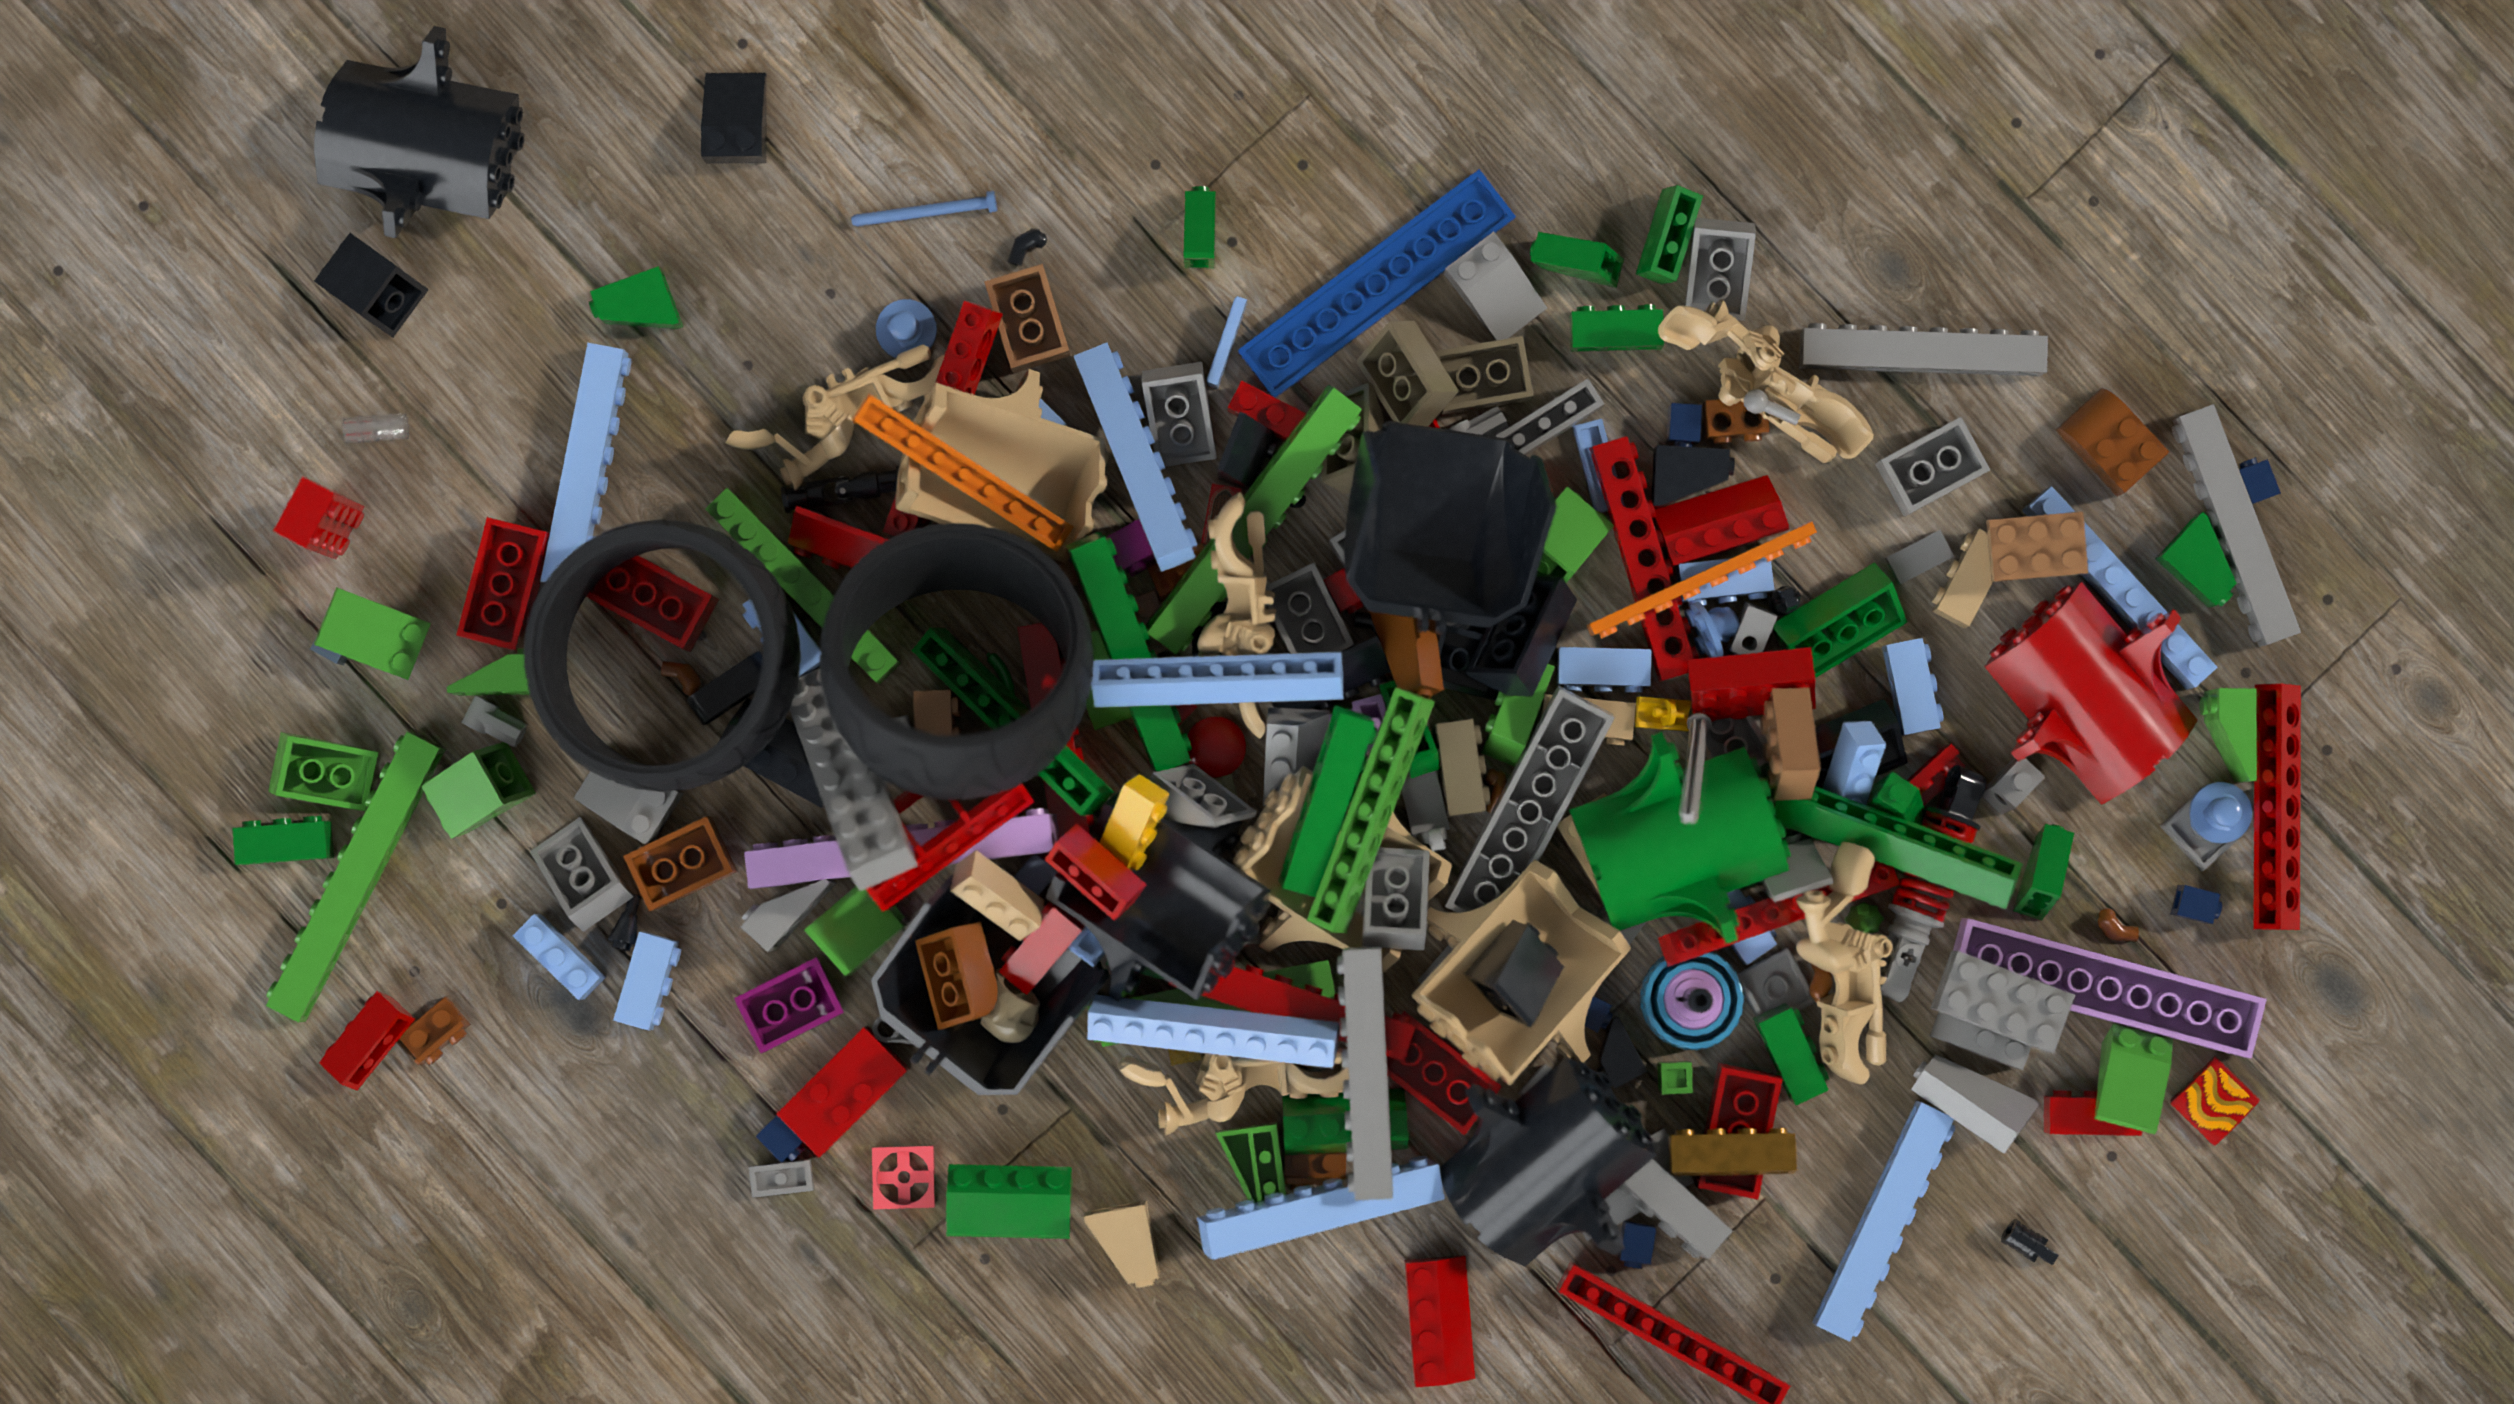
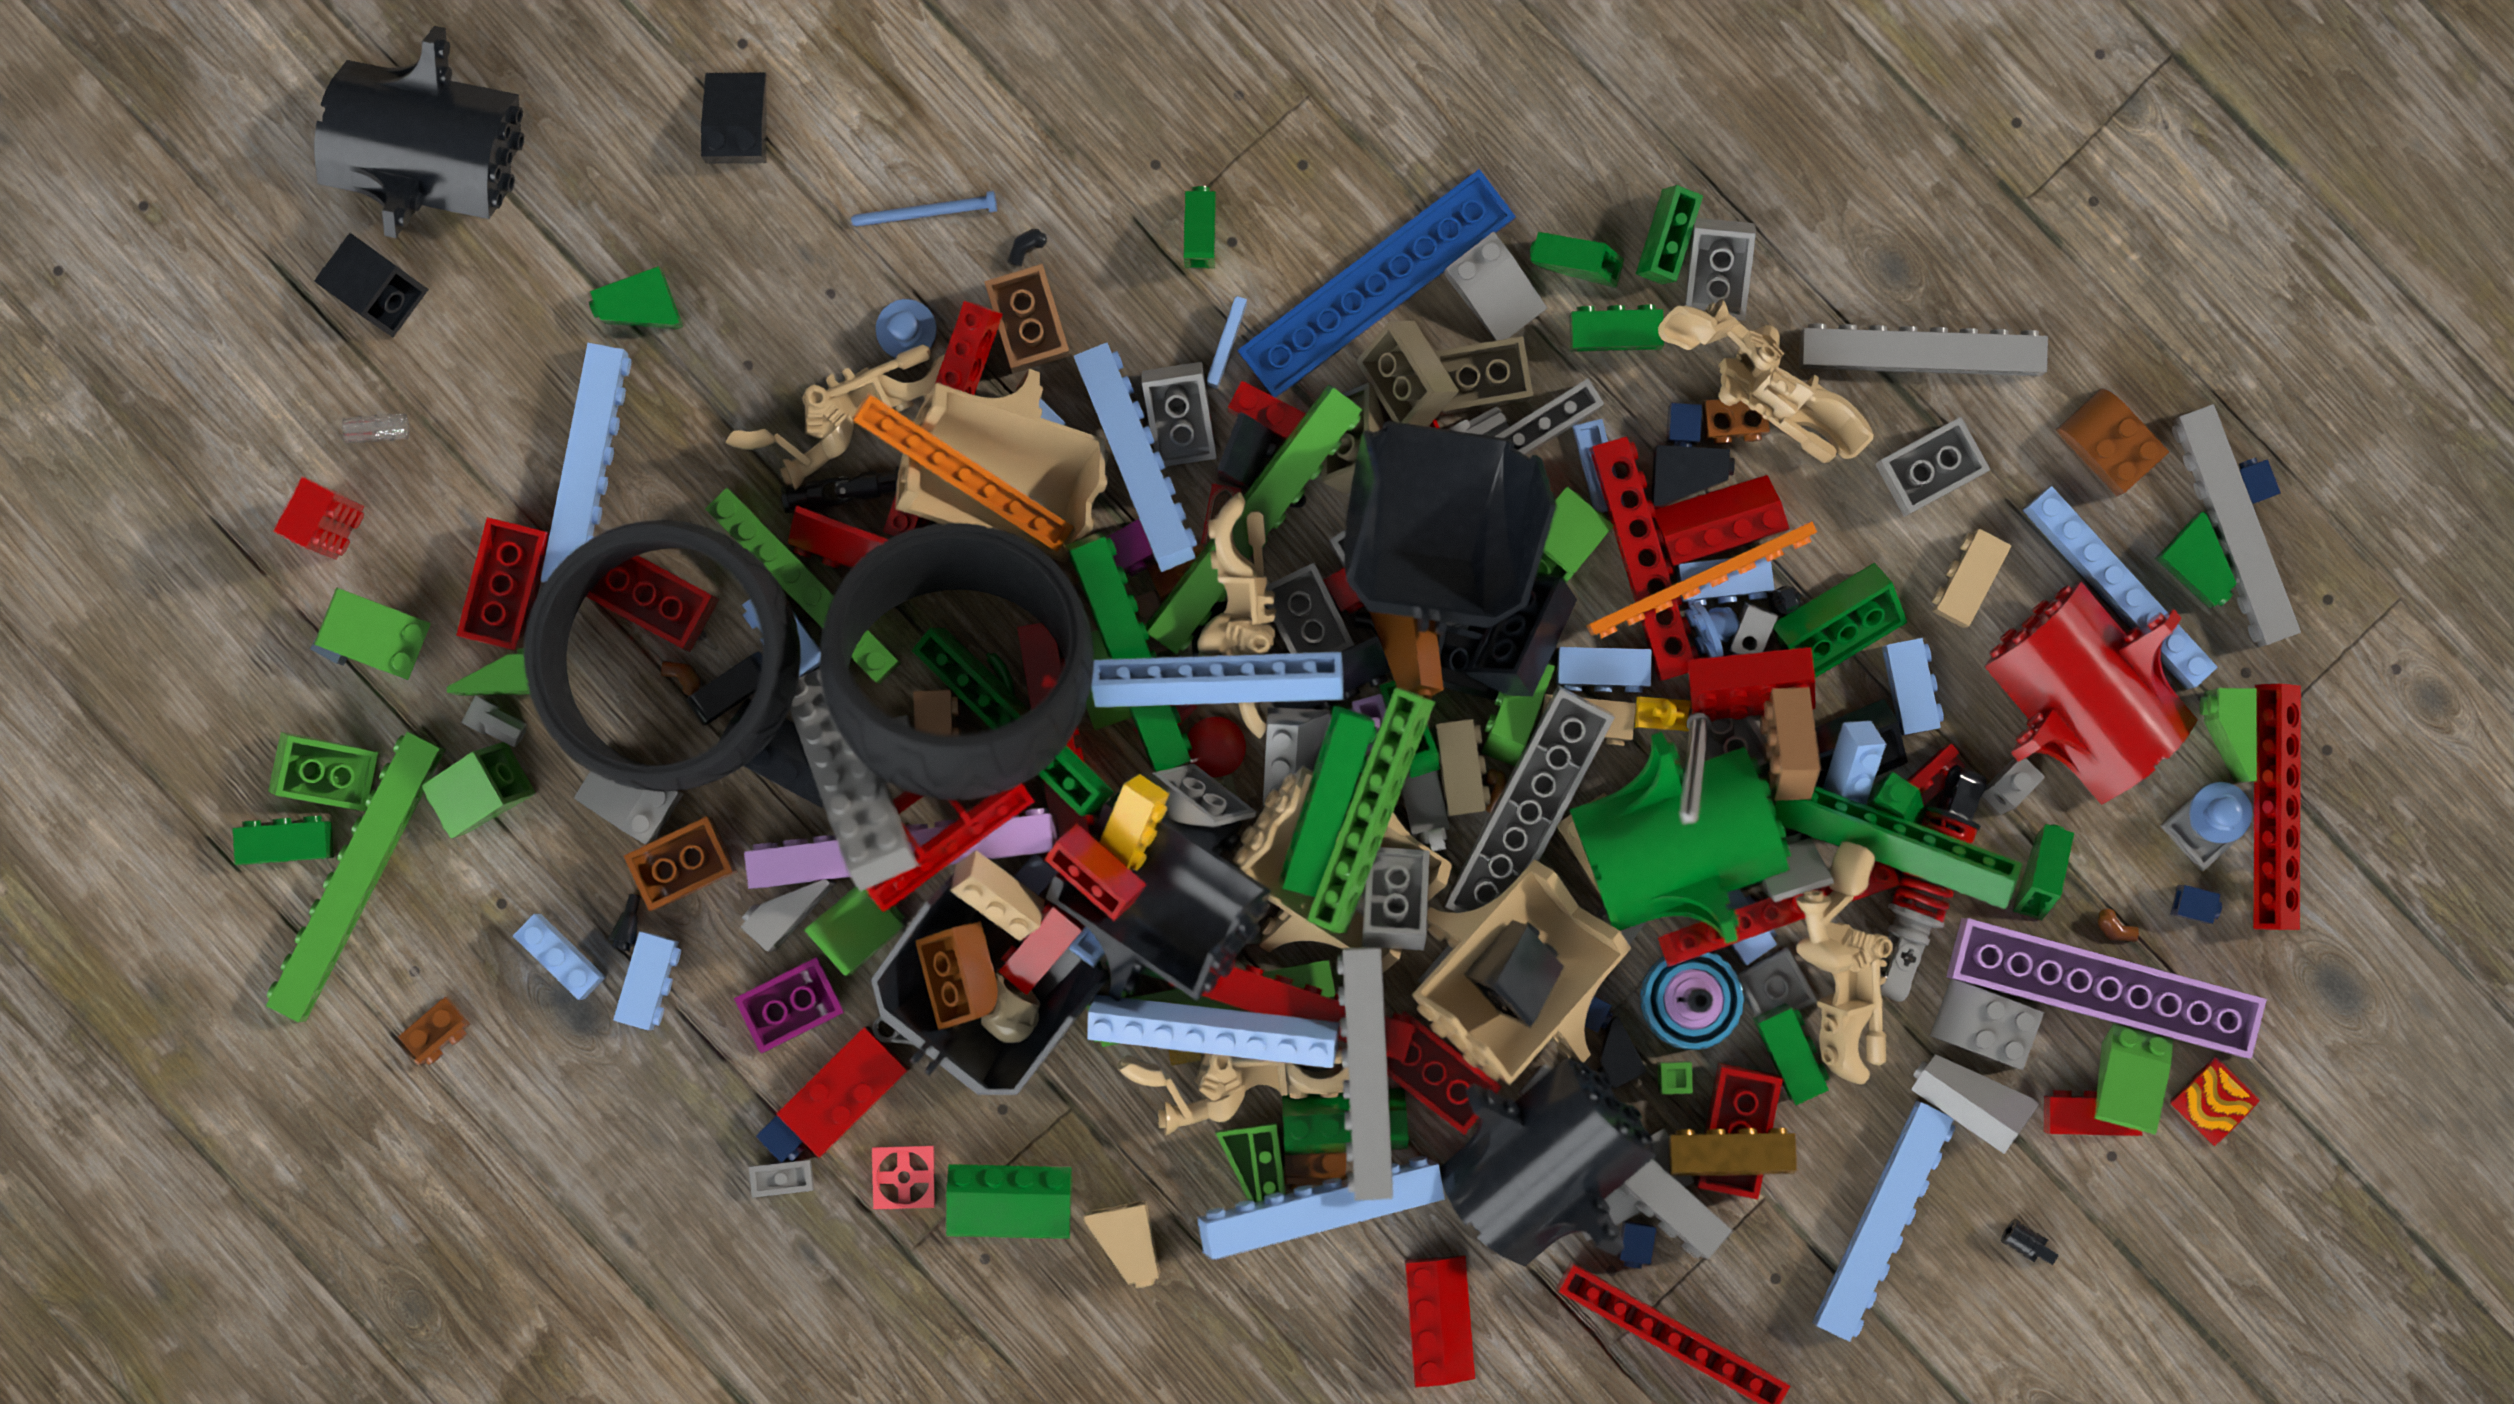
red brick [319,991,415,1091] -> none
light grey slope [530,817,634,932] -> none
light grey bar [1744,389,1801,426] -> none
dark orange arm [1809,963,1833,1003] -> none
bright green piece [1845,902,1884,934] -> none
light grey tile [1885,530,1954,585] -> none
light grey brick [1931,951,2075,1054] -> none
medium nougat brick [1986,512,2088,582] -> none

